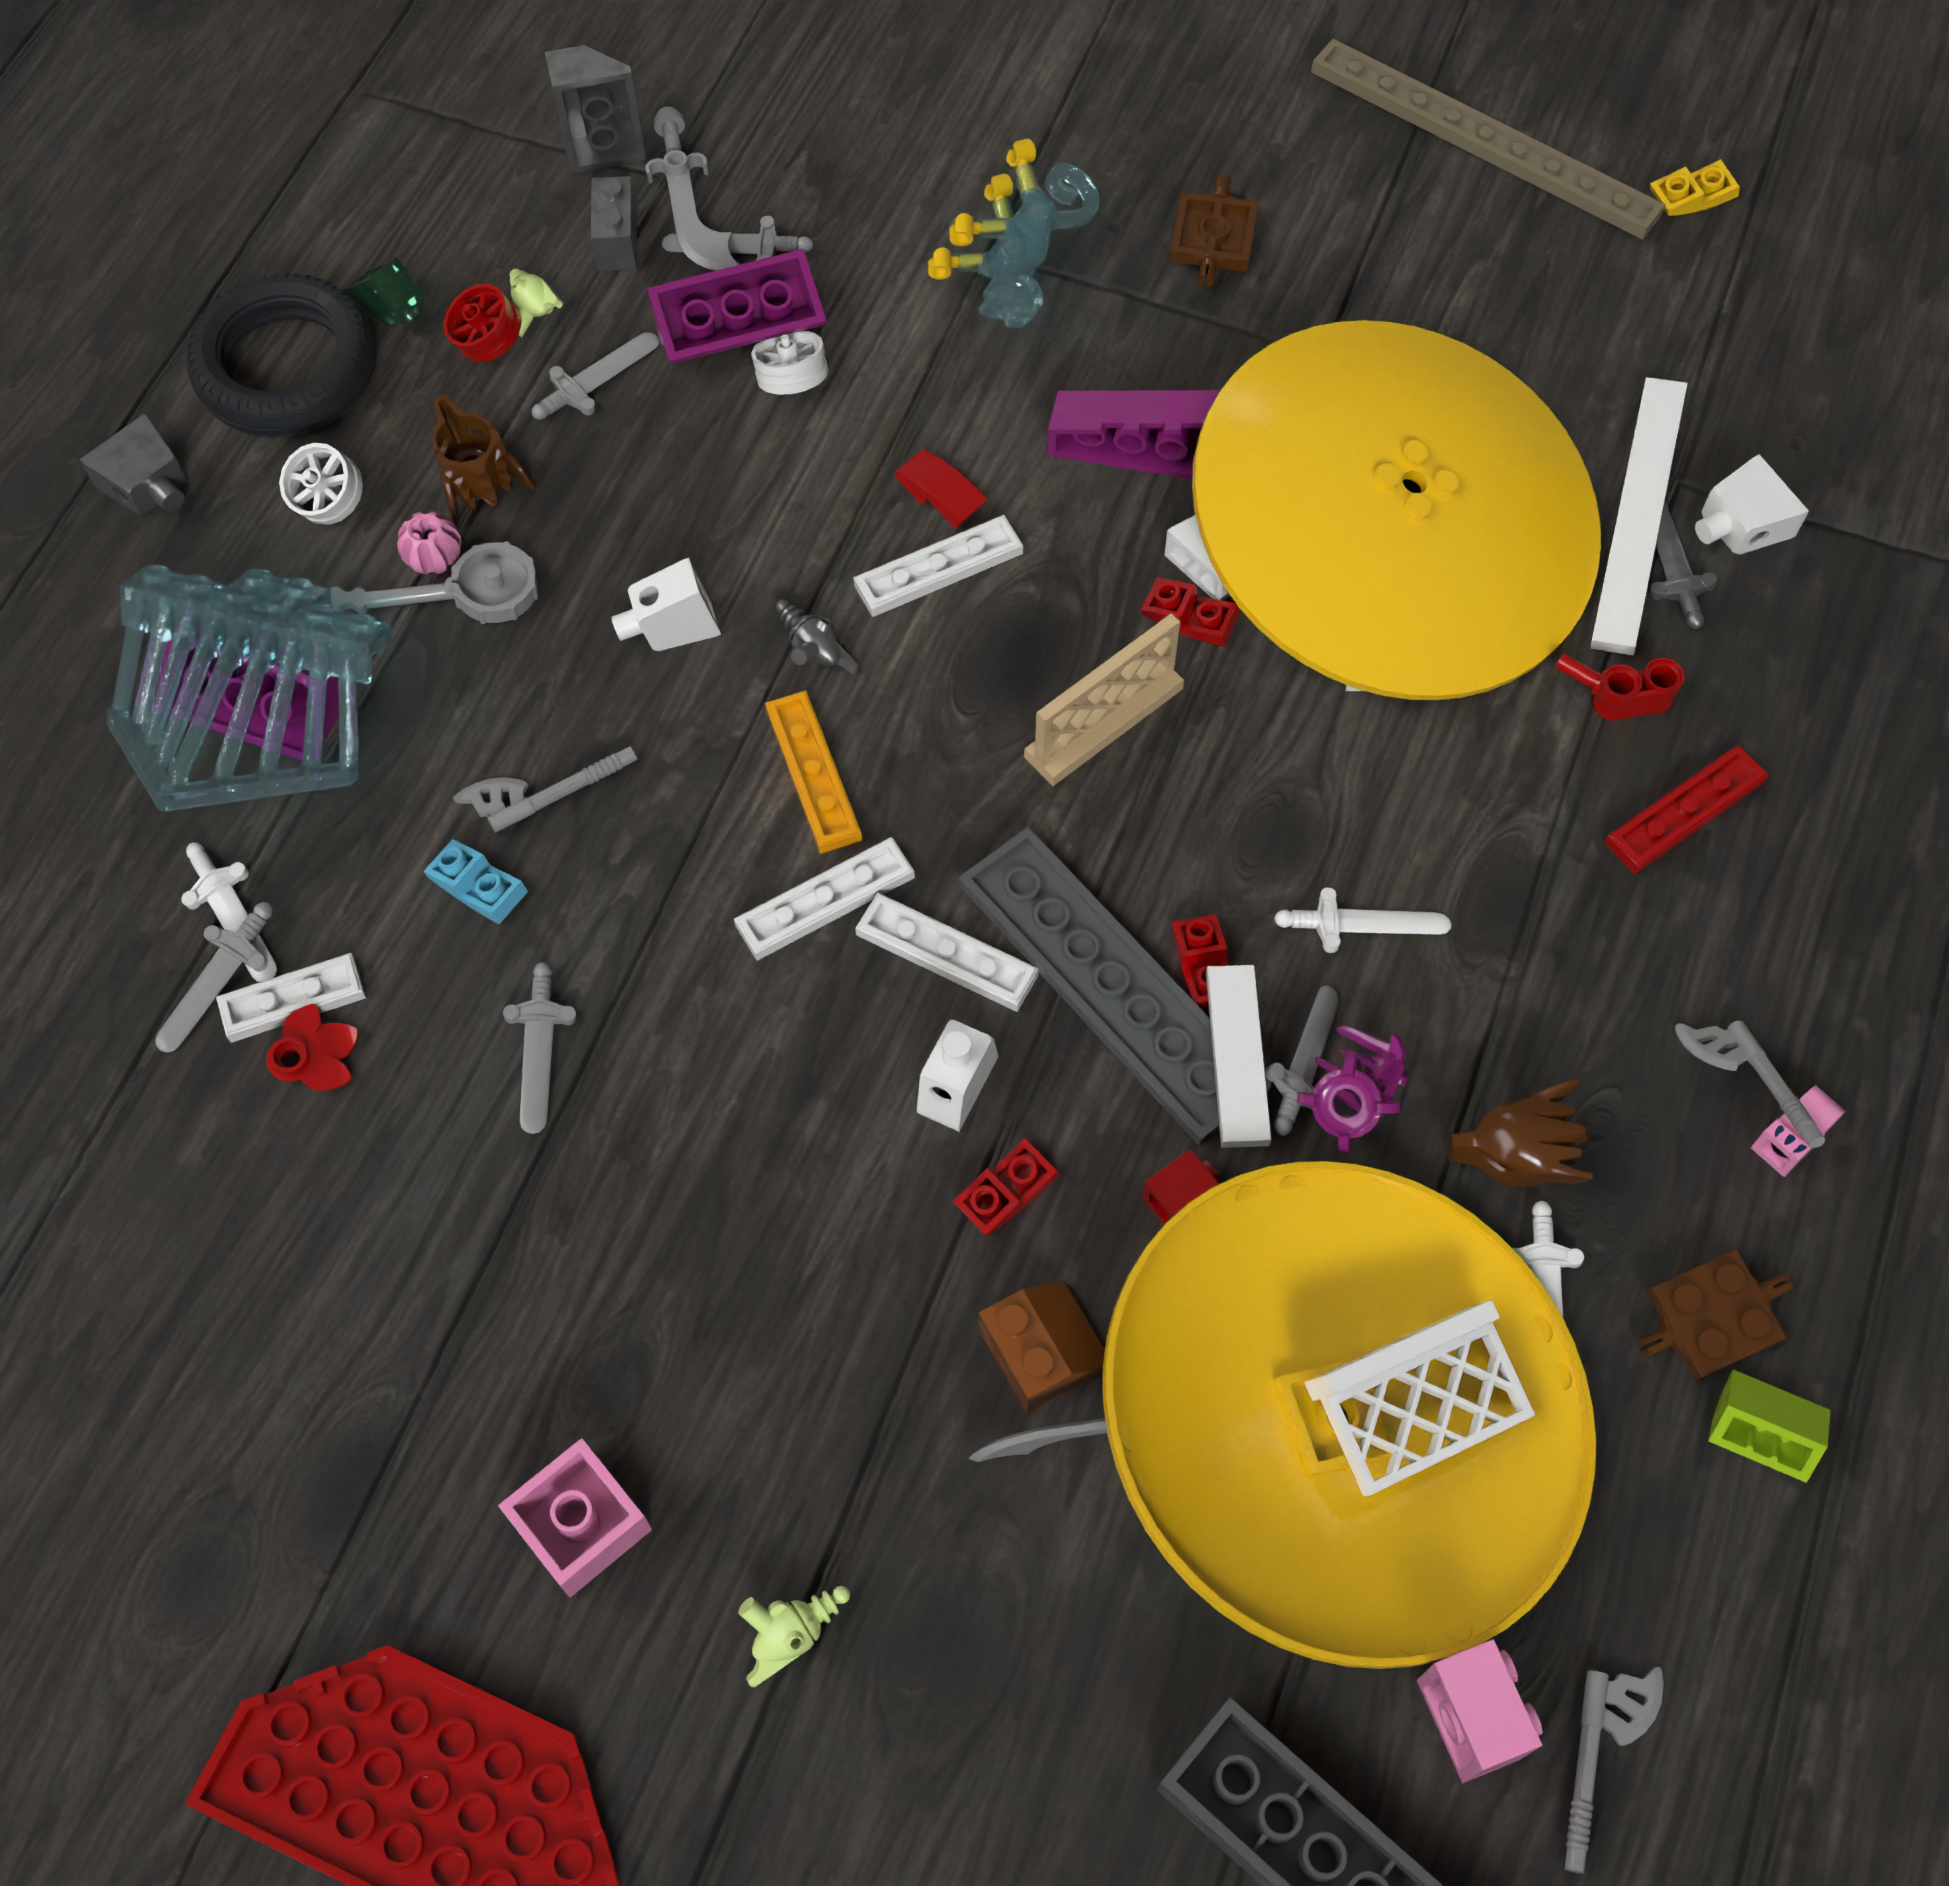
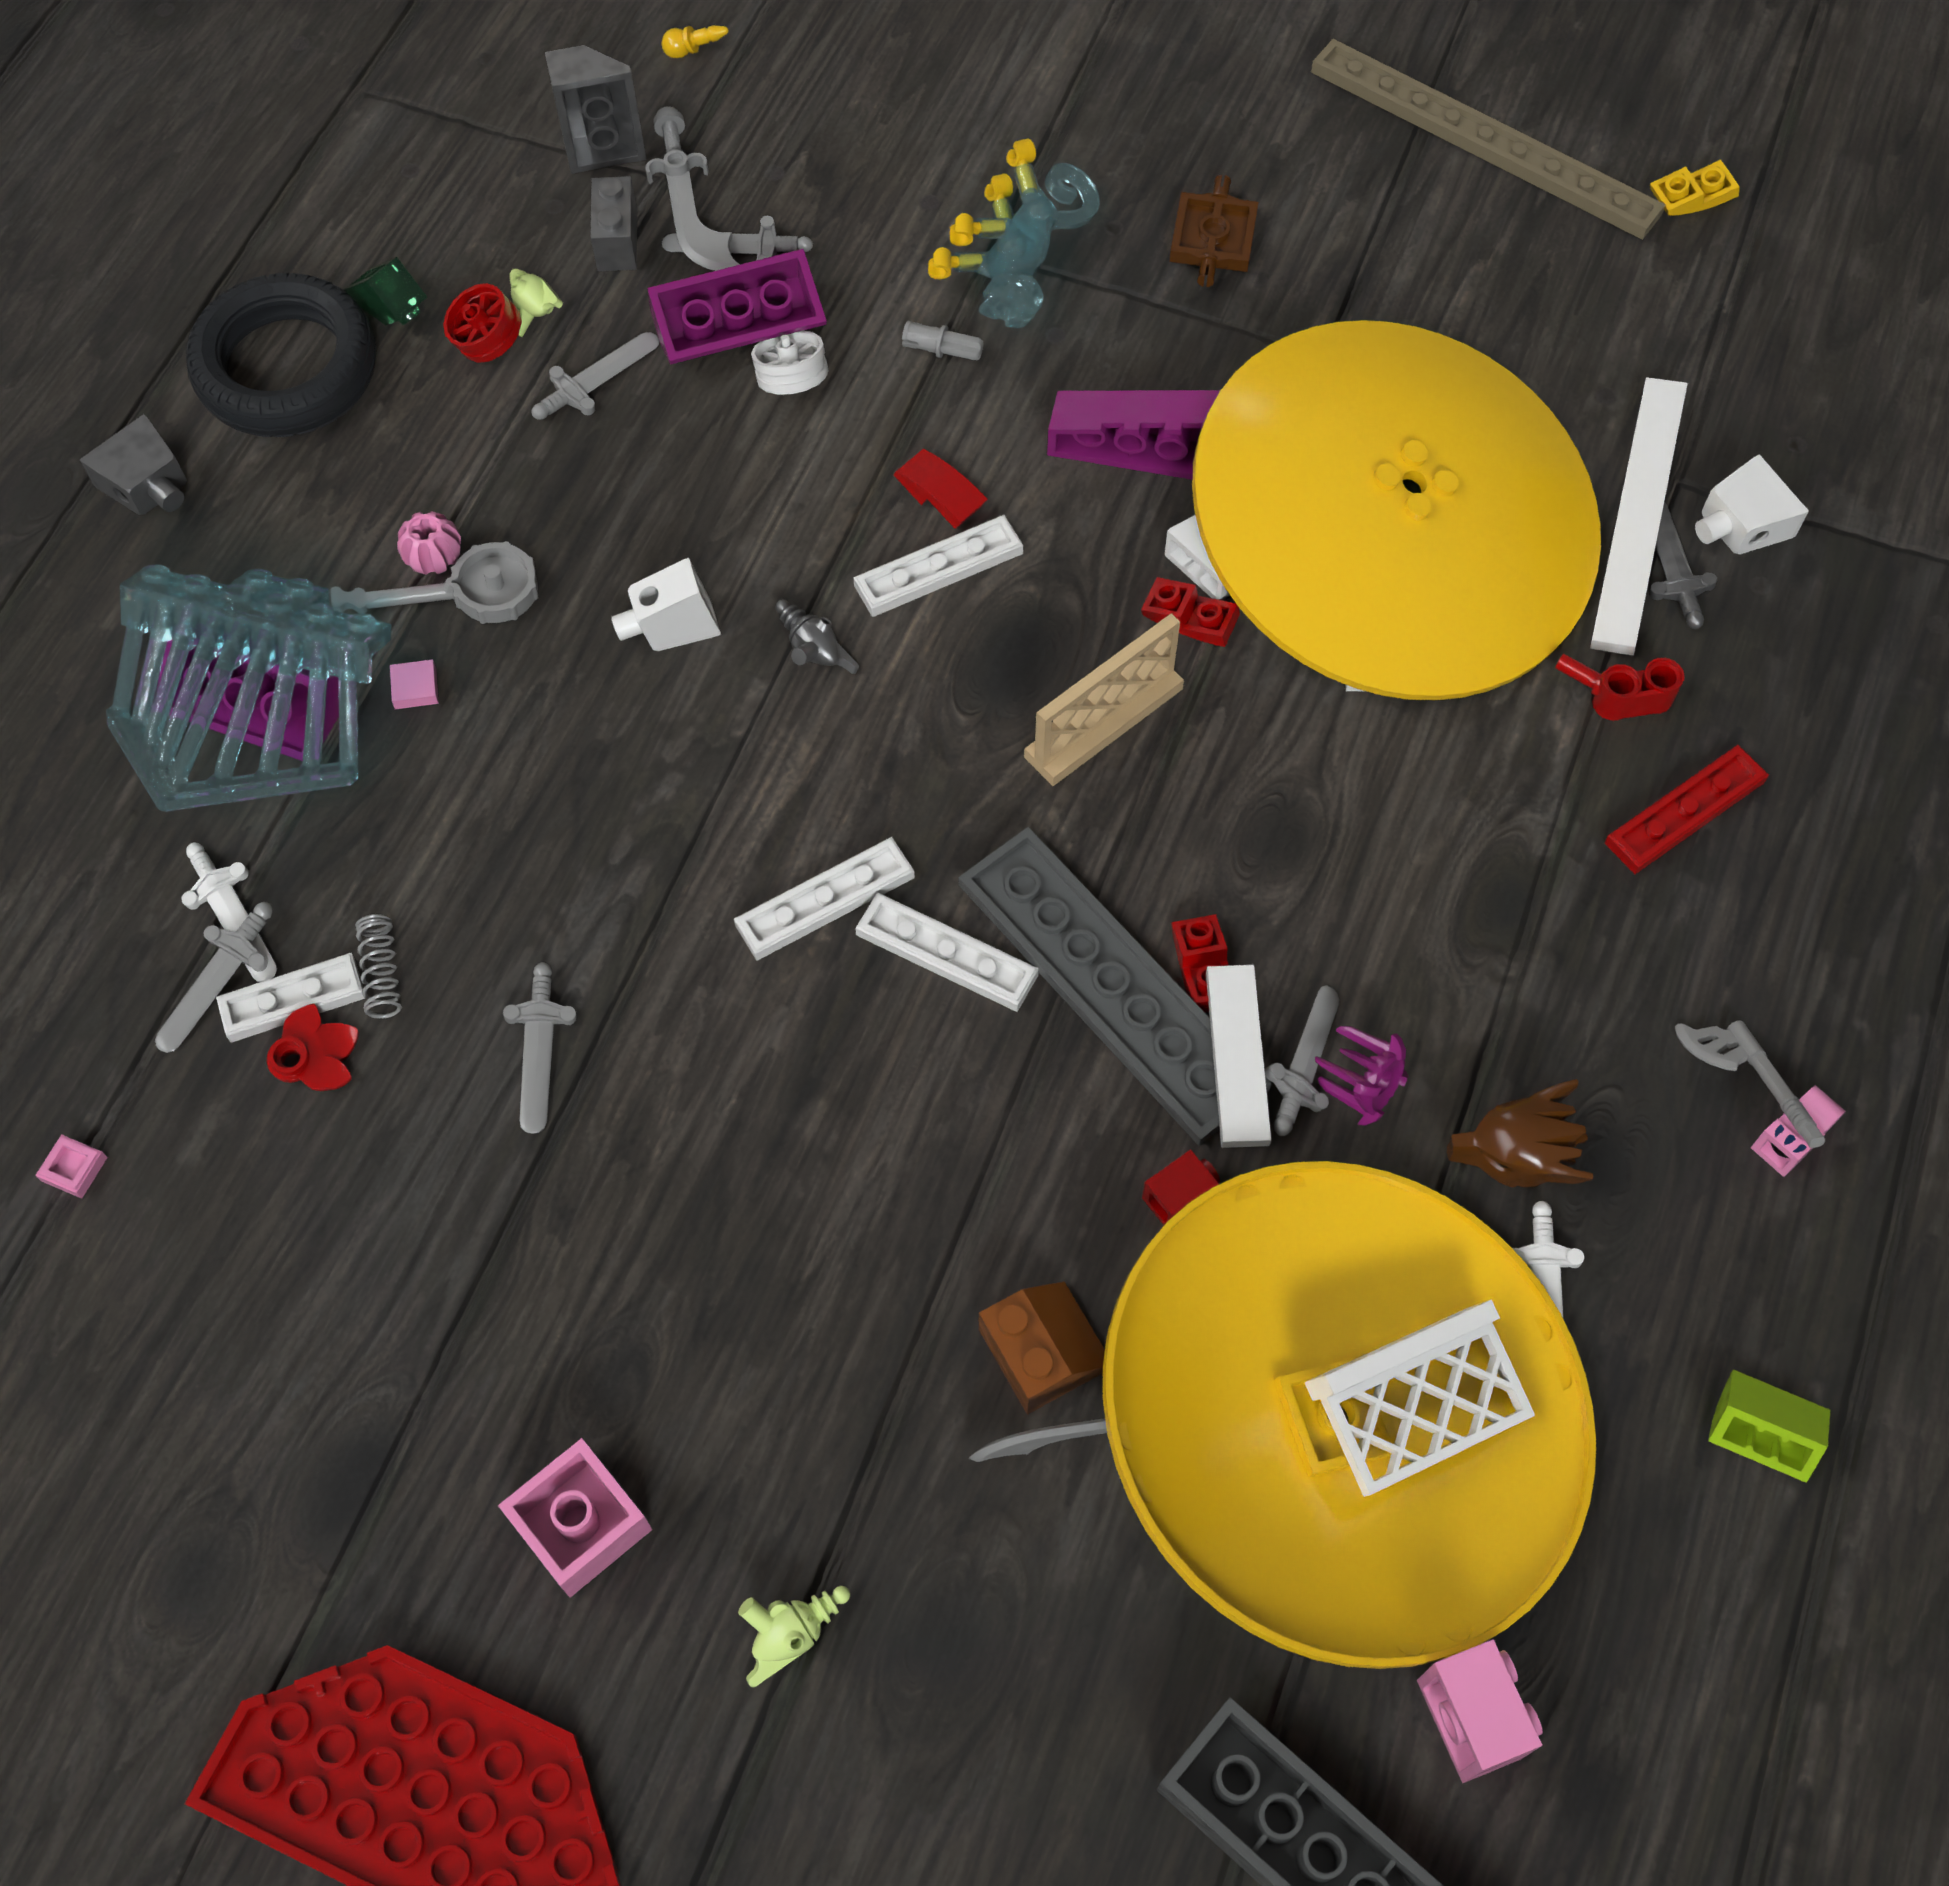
white wheel [279,443,363,525] -> none
medium azure slope [423,839,528,924] -> none
reddish brown piece [432,394,536,526] -> none
light grey piece [453,746,637,833] -> none
light orange tile [765,690,862,854] -> none
white torso [917,1020,998,1132] -> none
red slope [953,1138,1060,1237] -> none
white sword [1274,888,1451,953] -> none
magenta piece [1297,1051,1400,1154] -> none
light grey piece [1565,1667,1664,1874] -> none
reddish brown plate [1637,1249,1793,1381] -> none
none -> bright pink tile [35,1134,108,1199]
none -> light grey piece [355,914,402,1018]
none -> bright pink tile [390,659,439,709]
none -> yellow bar [661,25,729,58]
none -> light grey axle [902,320,983,360]

